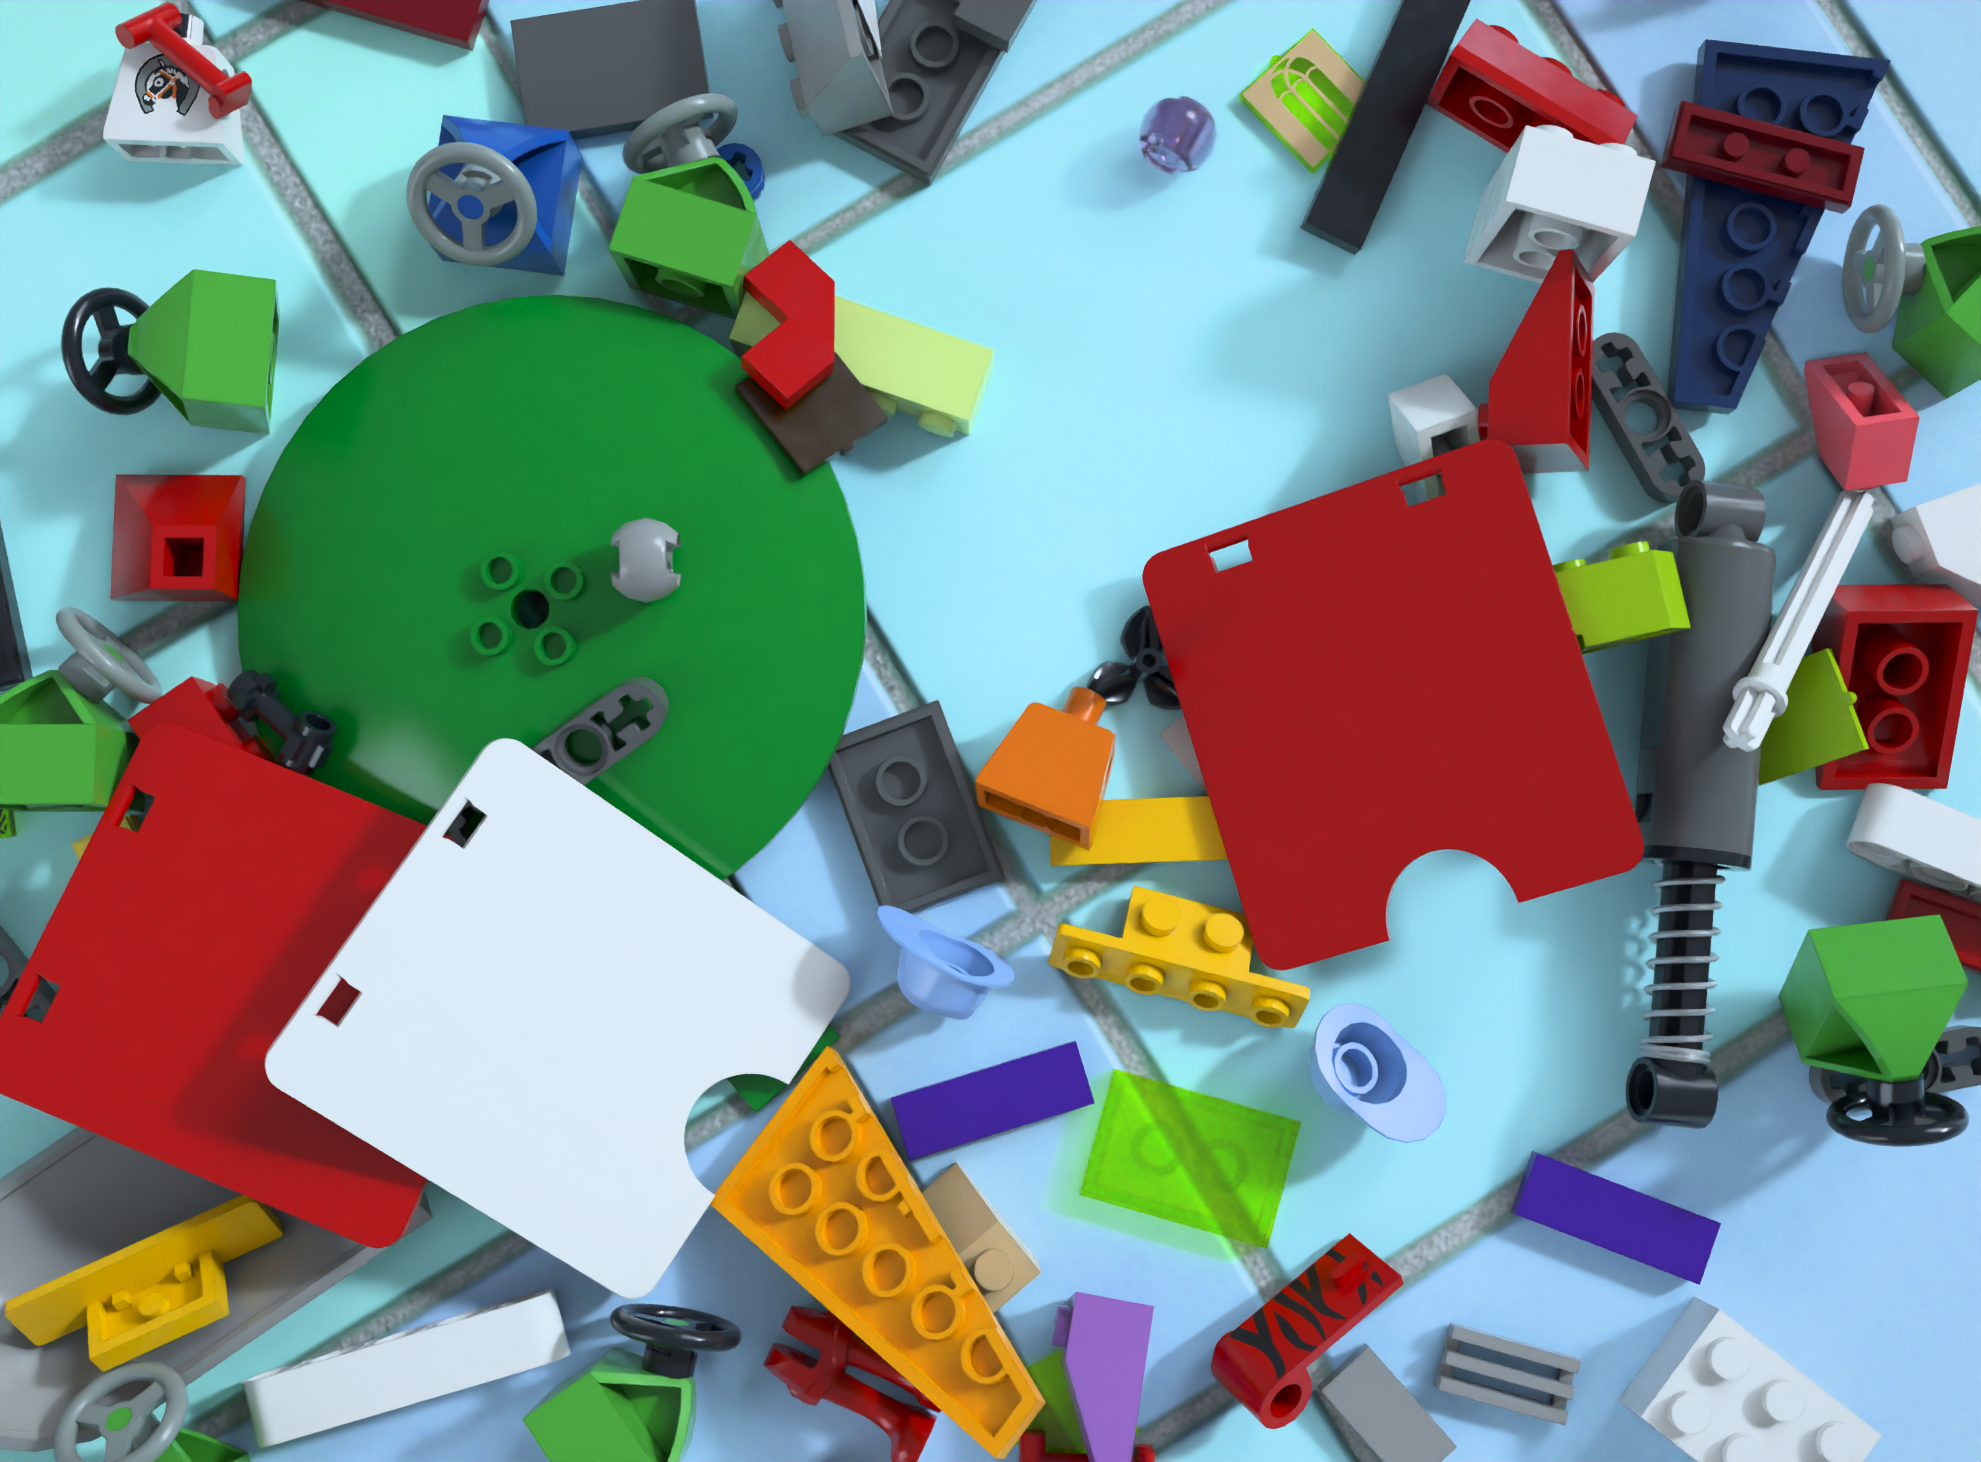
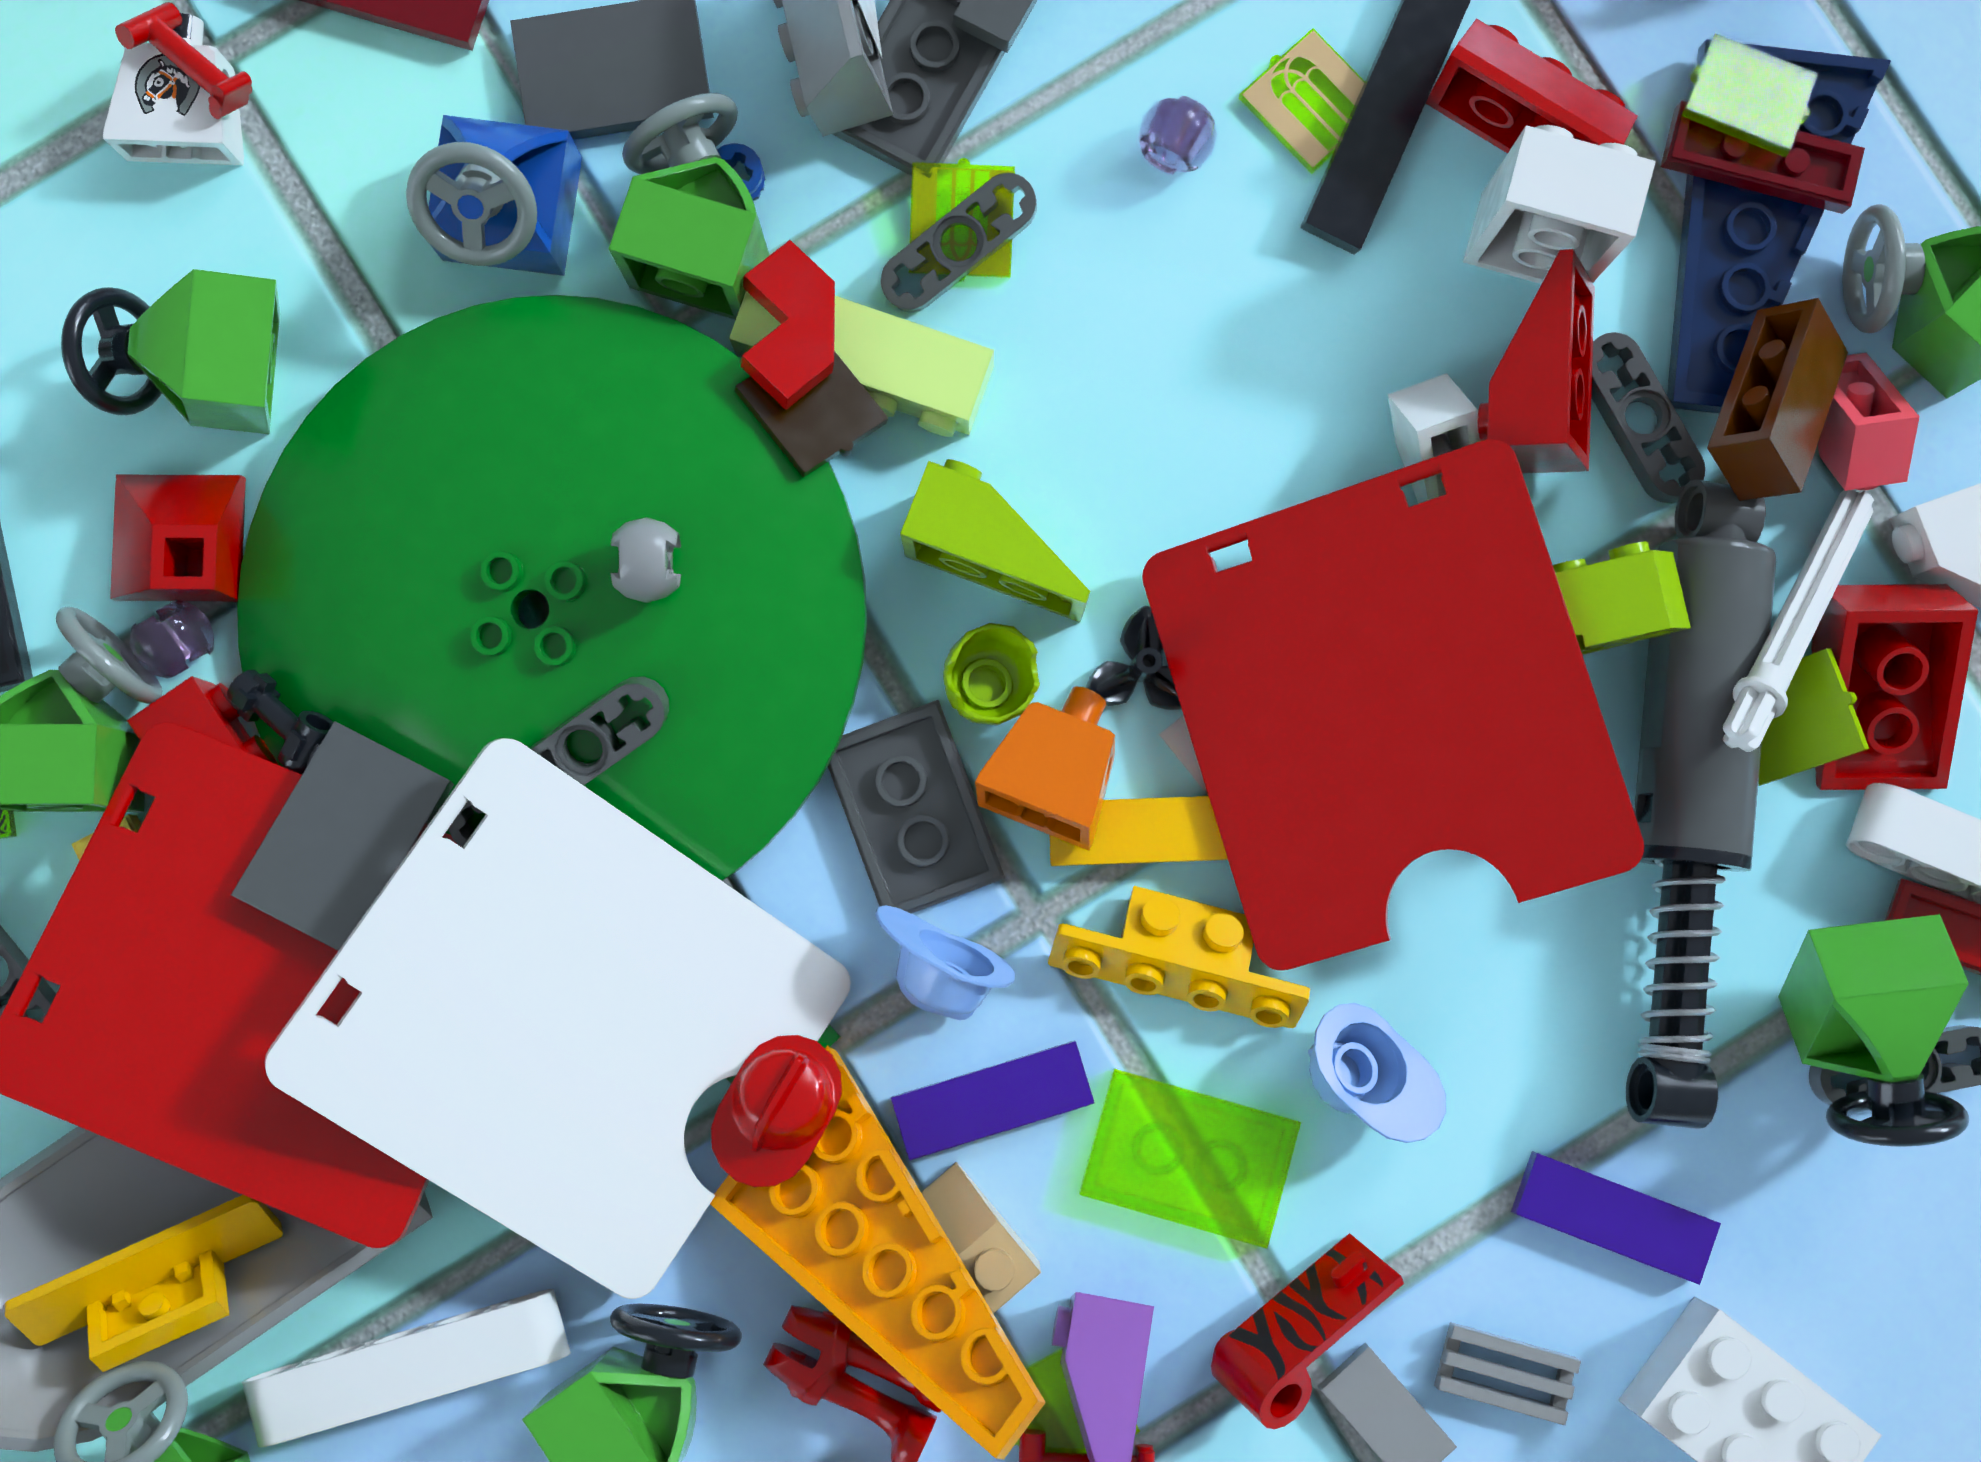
none -> clear purple piece [130,599,214,679]
none -> dark grey tile [231,721,454,951]
none -> red piece [711,1035,842,1188]
none -> dark grey beam [881,173,1037,312]
none -> lime slope [900,459,1090,622]
none -> clear neon green piece [908,158,1015,282]
none -> lime hair [943,623,1040,726]
none -> clear neon green piece [1682,33,1818,157]
none -> reddish brown brick [1707,298,1848,501]

